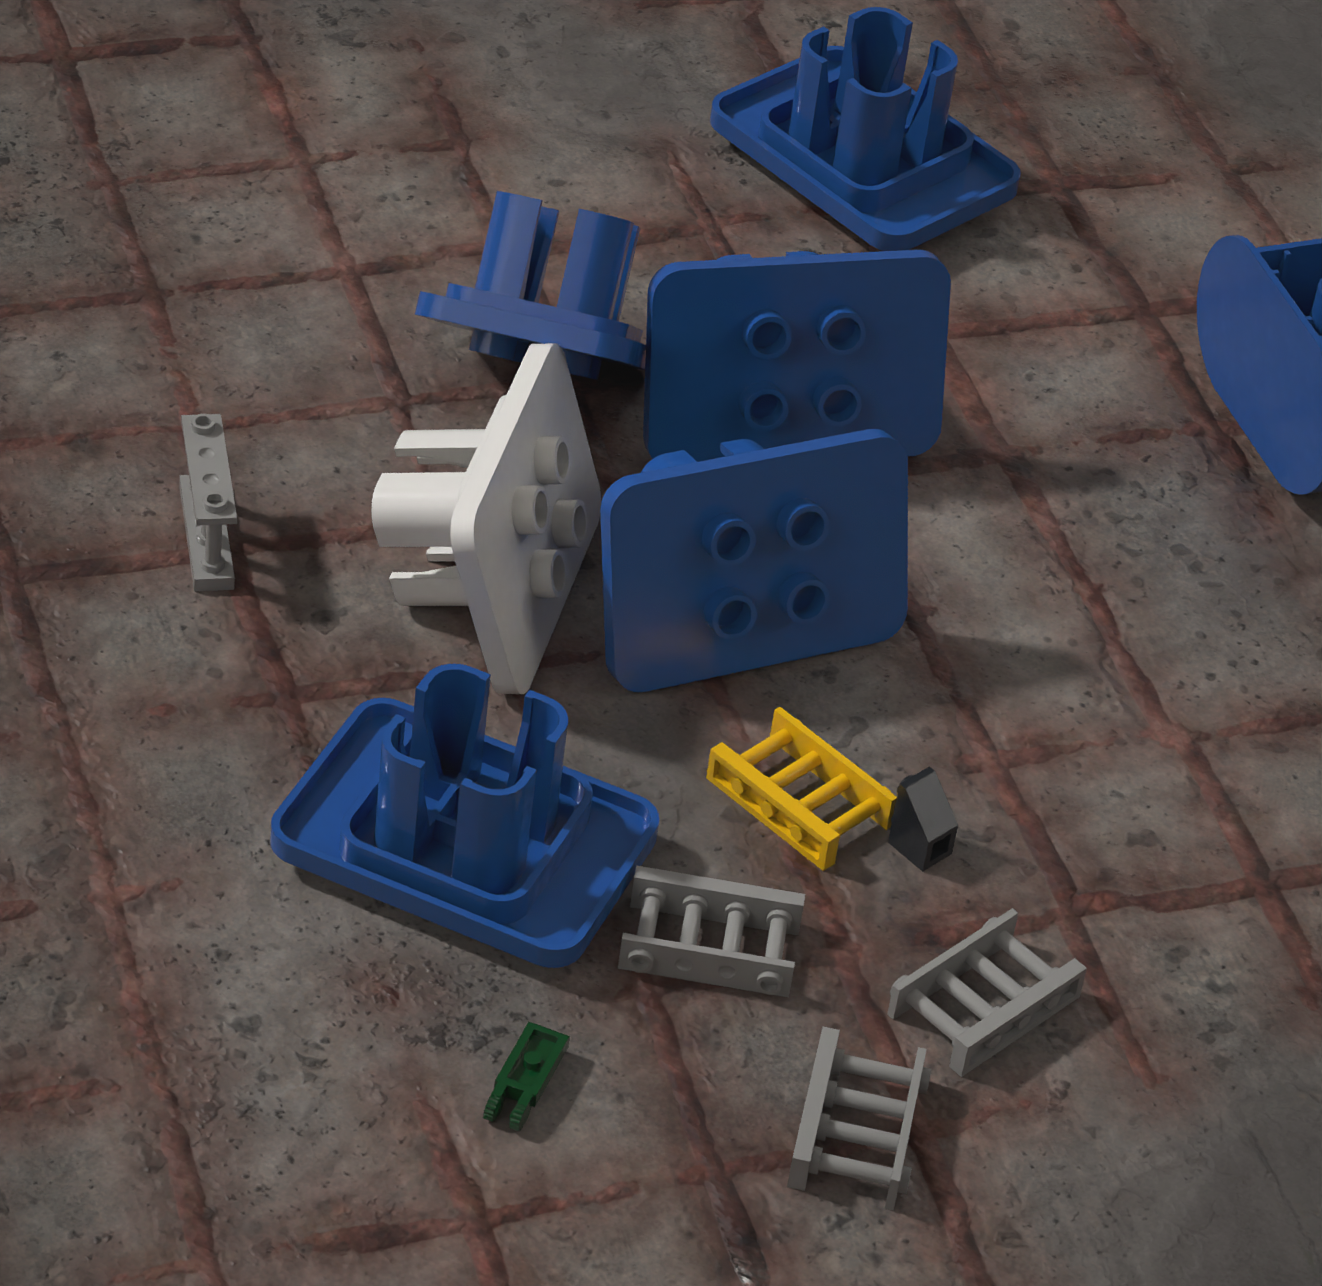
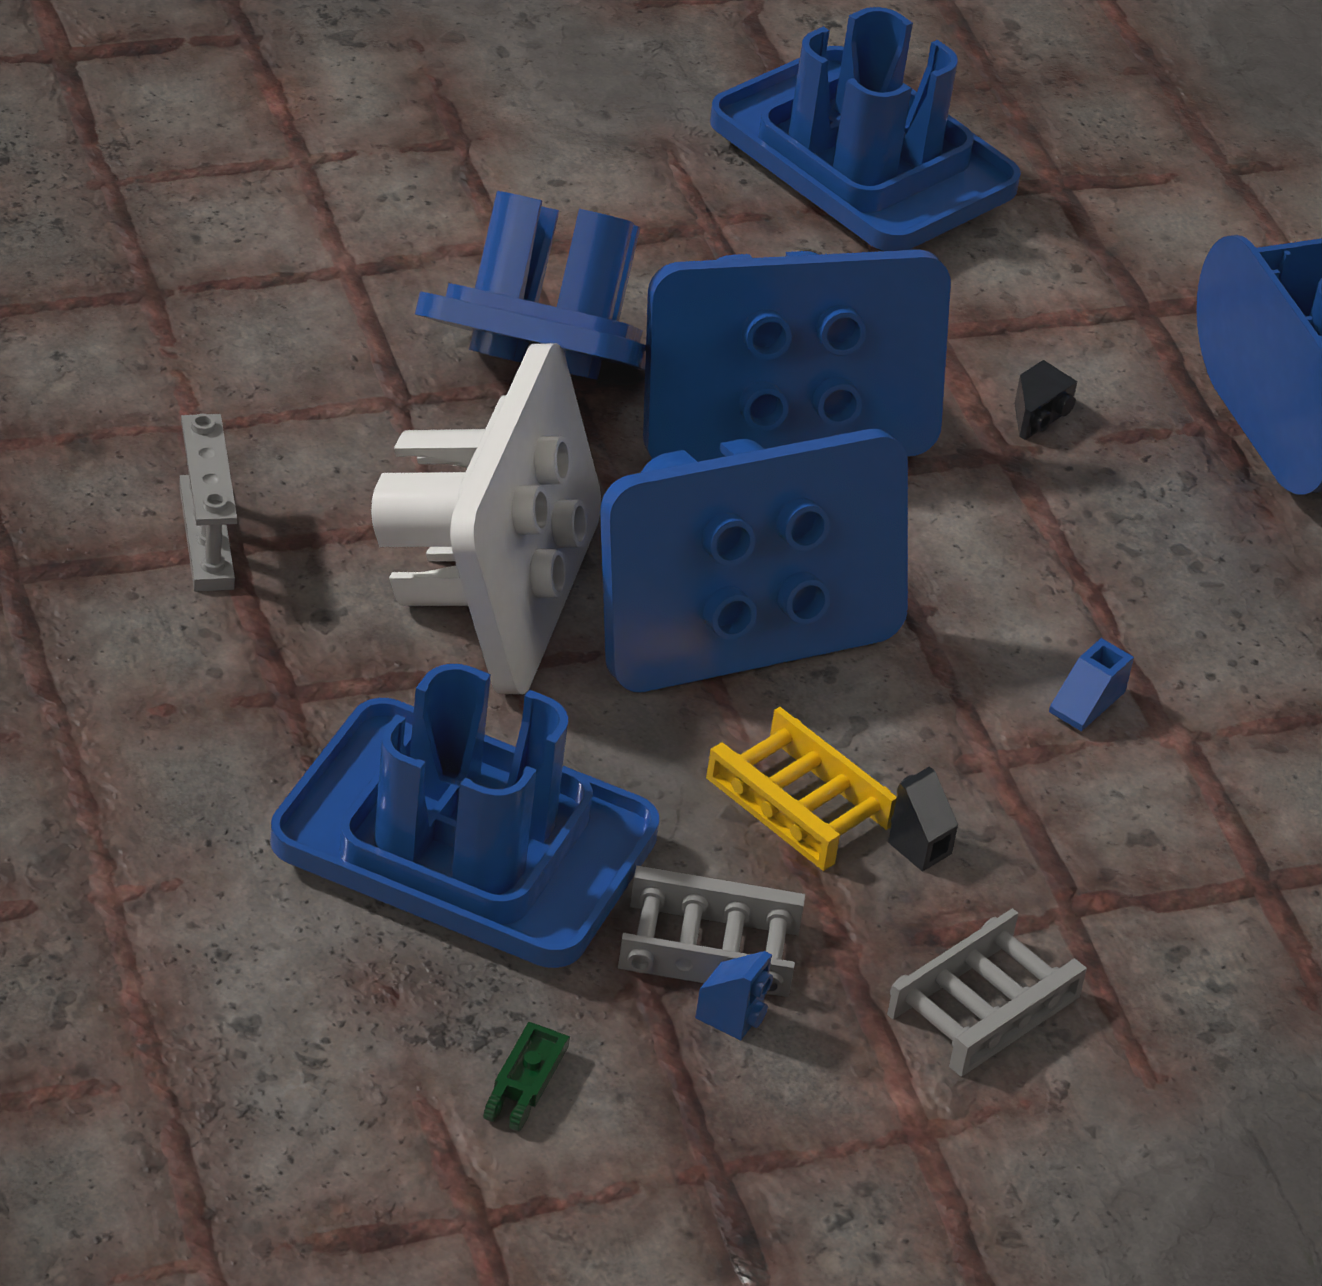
light grey fence [787,1026,932,1211] -> none
none -> blue slope [695,951,773,1041]
none -> black slope [1014,360,1078,440]
none -> blue slope [1049,638,1134,732]

